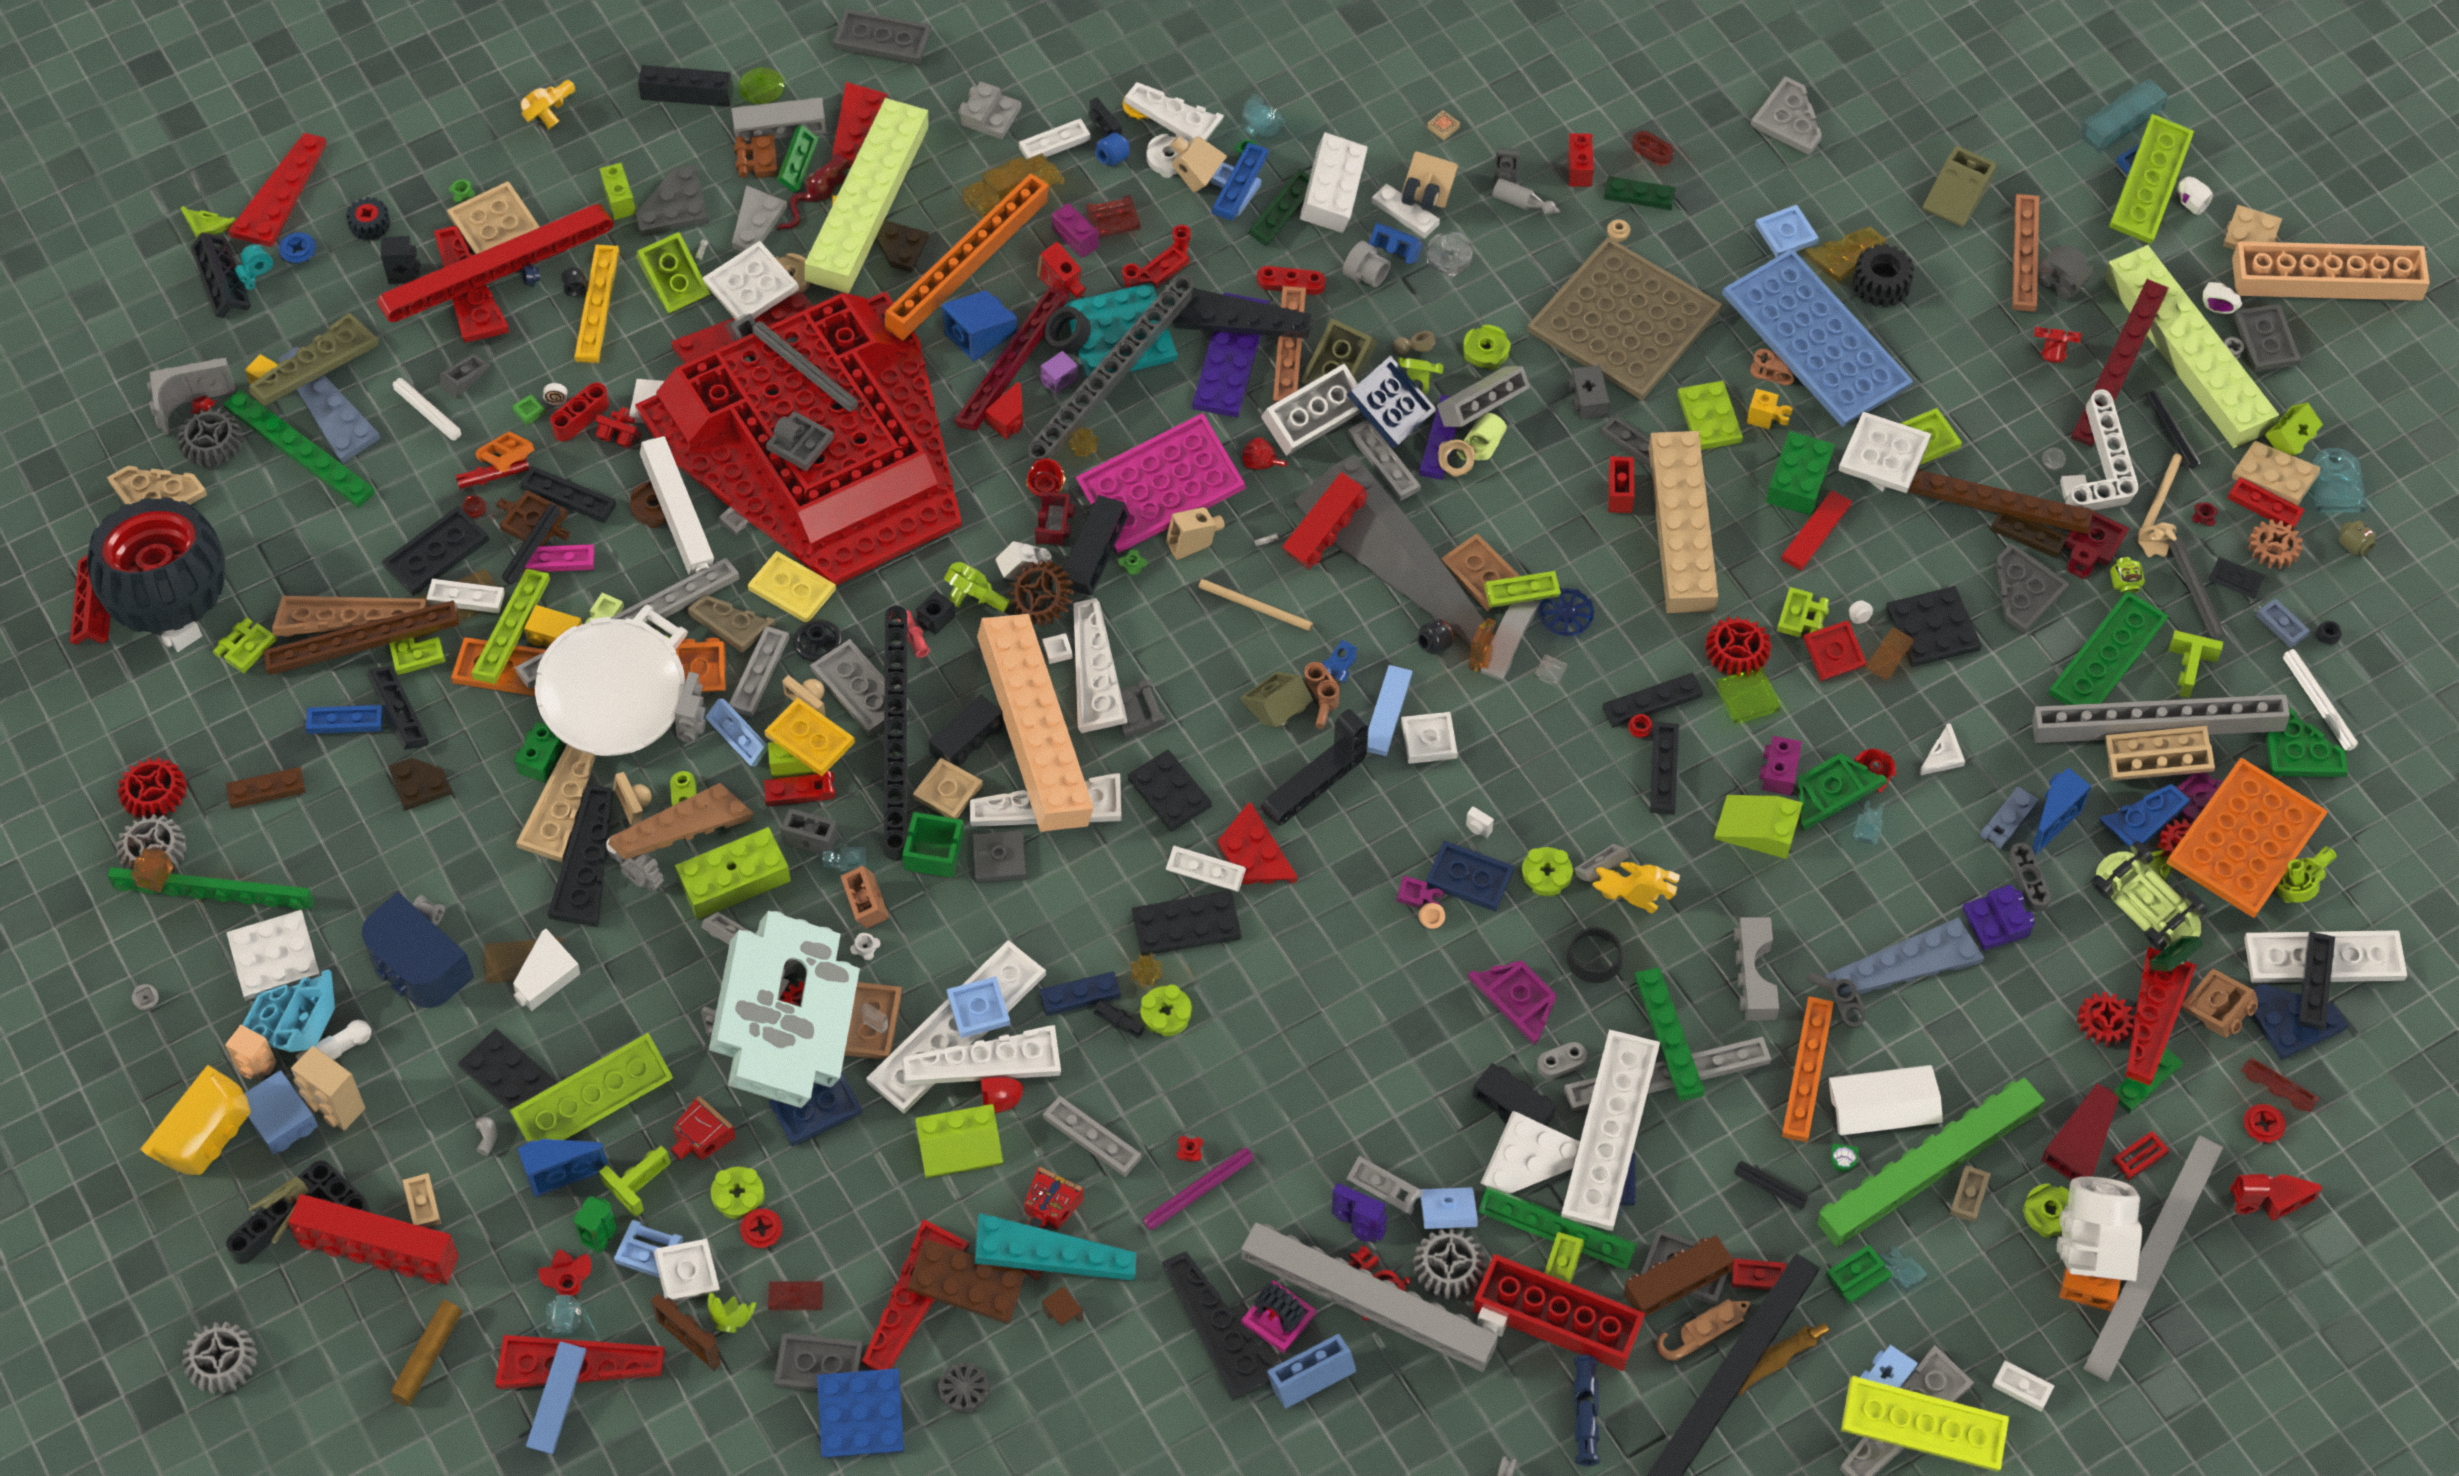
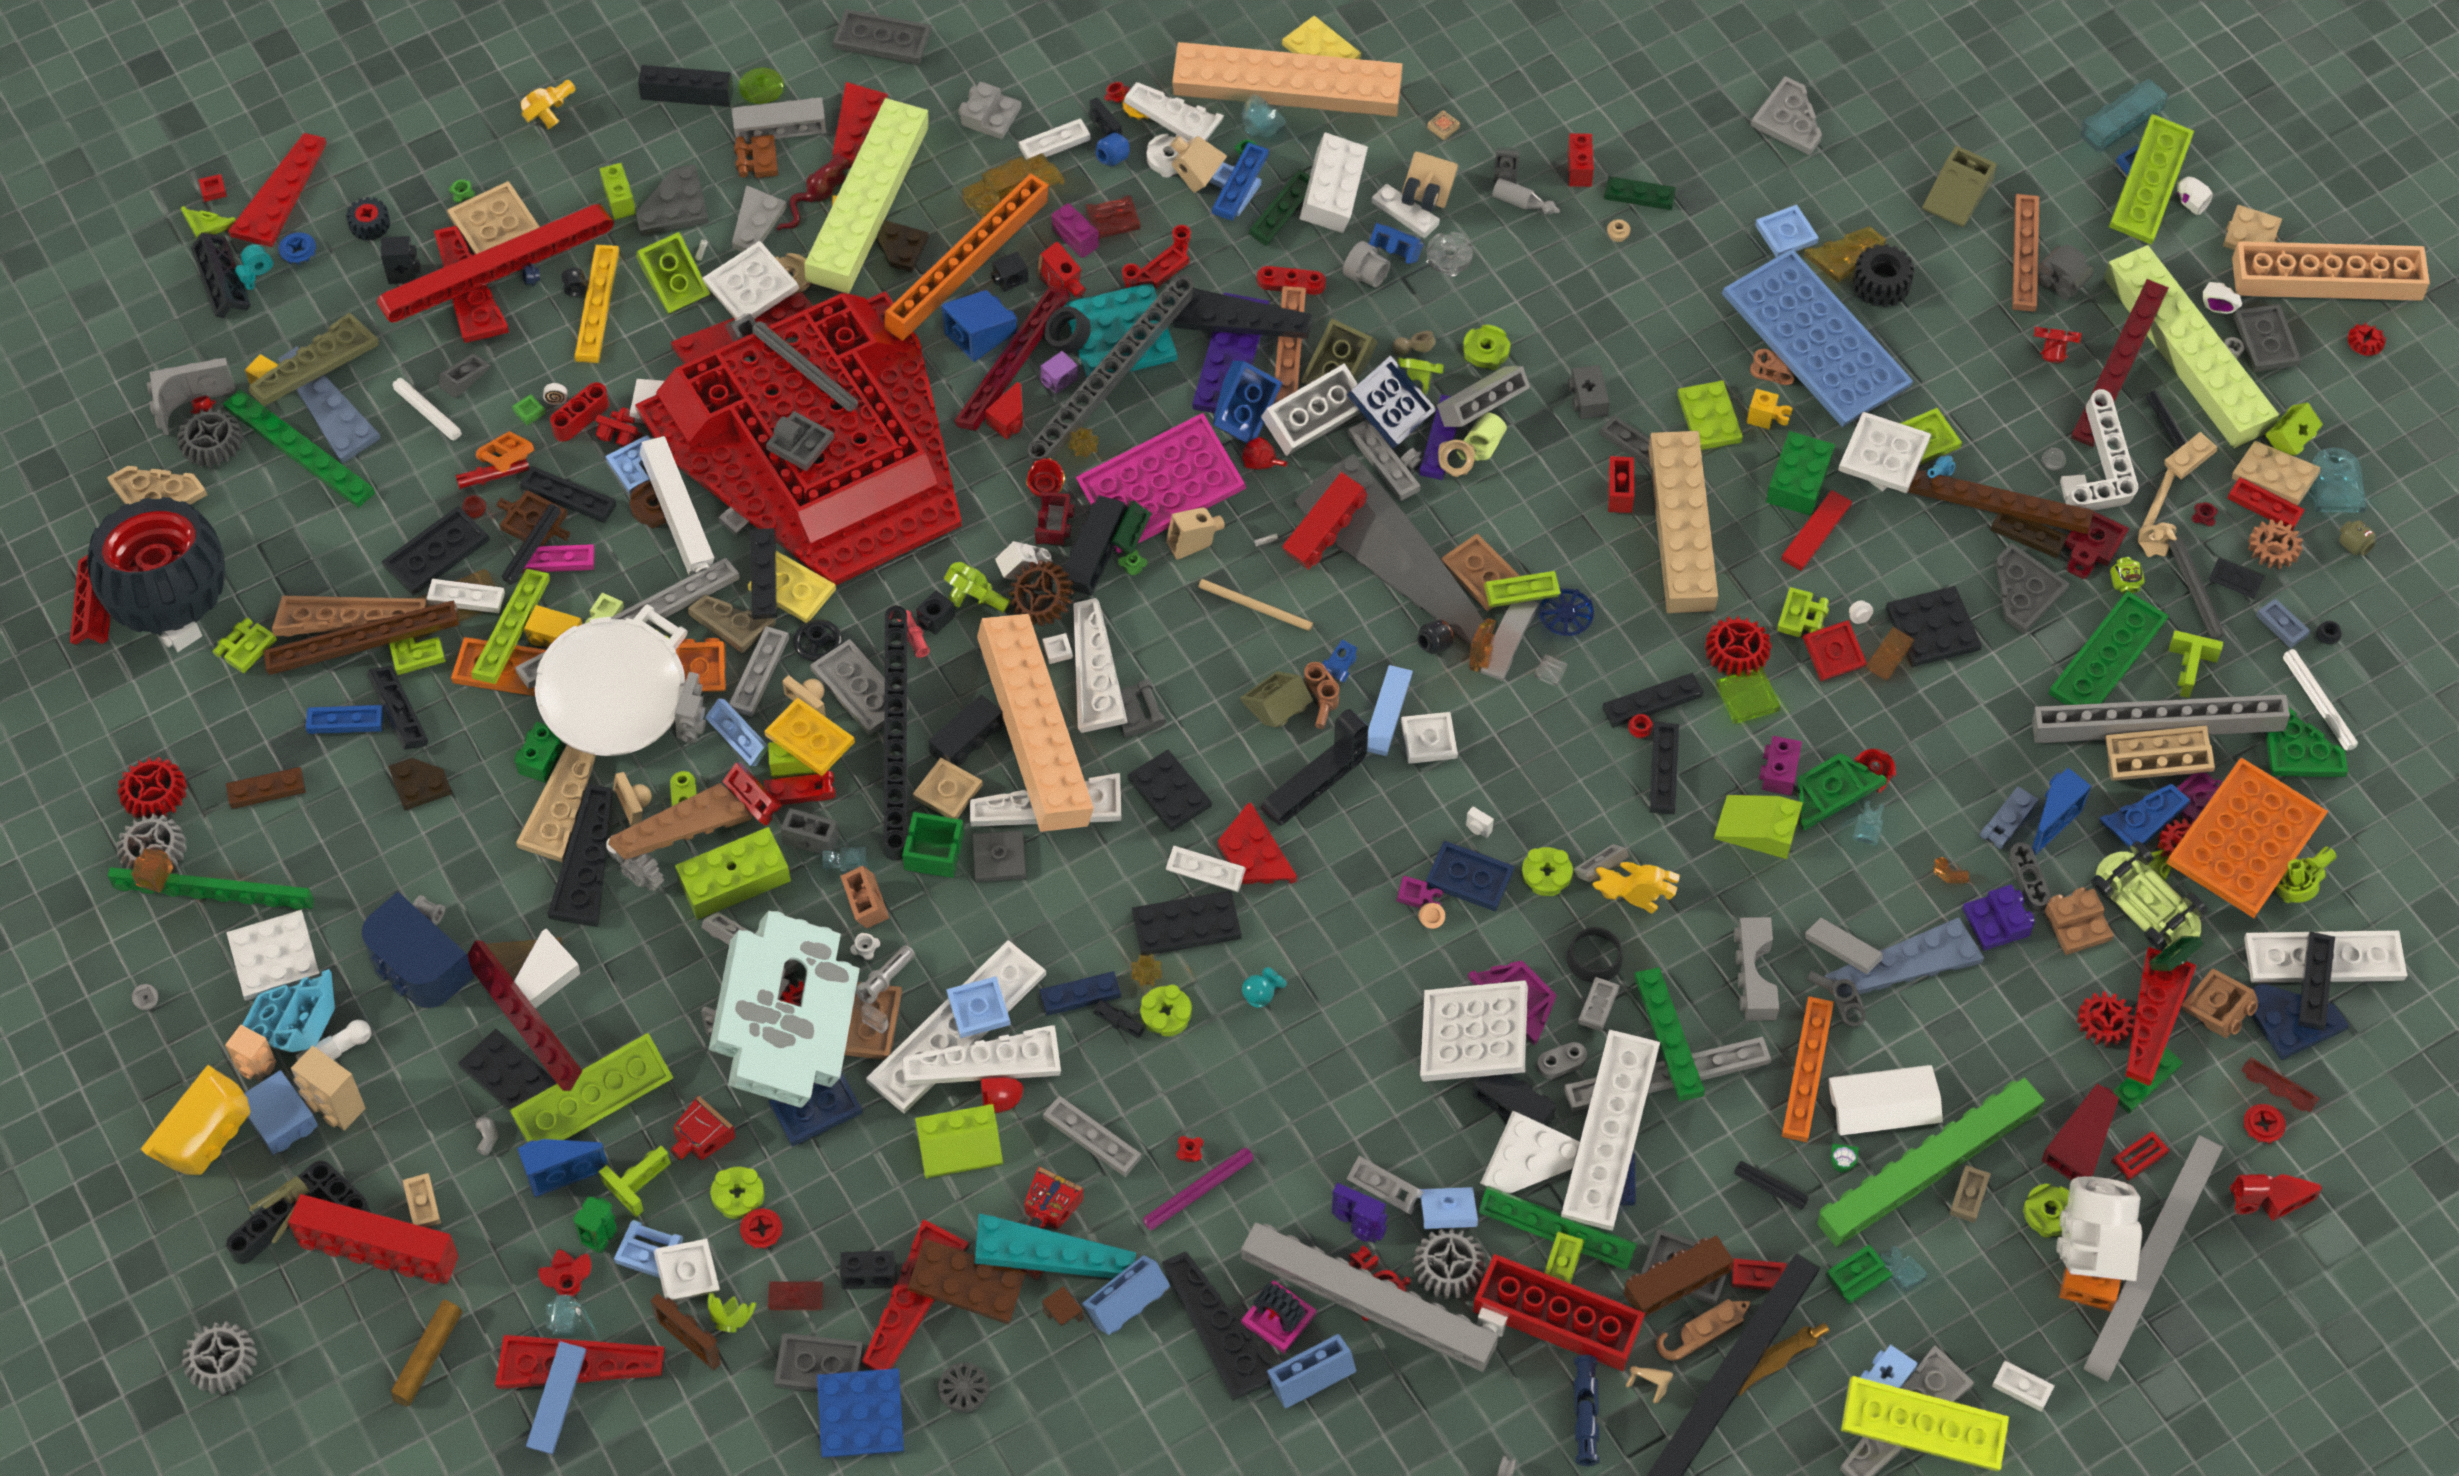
green plate [777,125,819,193] -> none
dark tan plate [1527,237,1723,400] -> none
clear red plate [1632,131,1674,165] -> none
white tile [1919,724,1965,775] -> none
none -> red plate [198,174,227,202]
none -> dark red plate [467,940,582,1091]
none -> light blue plate [606,435,651,494]
none -> red plate [722,762,782,826]
none -> black plate [750,528,777,620]
none -> black brick [840,1251,896,1290]
none -> light grey pin [856,946,915,1004]
none -> black brick [991,251,1029,292]
none -> medium blue brick [1082,1255,1170,1335]
none -> red plate [1104,82,1130,103]
none -> dark green plate [1110,500,1152,555]
none -> light nougat brick [1172,42,1402,117]
none -> blue slope [1212,361,1283,444]
none -> teal piece [1242,967,1287,1008]
none -> light yellow plate [1282,16,1361,59]
none -> light grey plate [1400,448,1421,470]
none -> white plate [1420,981,1528,1082]
none -> light grey plate [1578,977,1620,1032]
none -> tan piece [1626,1366,1673,1403]
none -> light grey tile [1805,918,1883,974]
none -> dark azure plate [1927,455,1955,478]
none -> clear orange arm [1933,857,1969,883]
none -> medium nougat plate [2044,887,2114,955]
none -> tan plate [2164,432,2217,480]
none -> red gear [2347,322,2386,356]

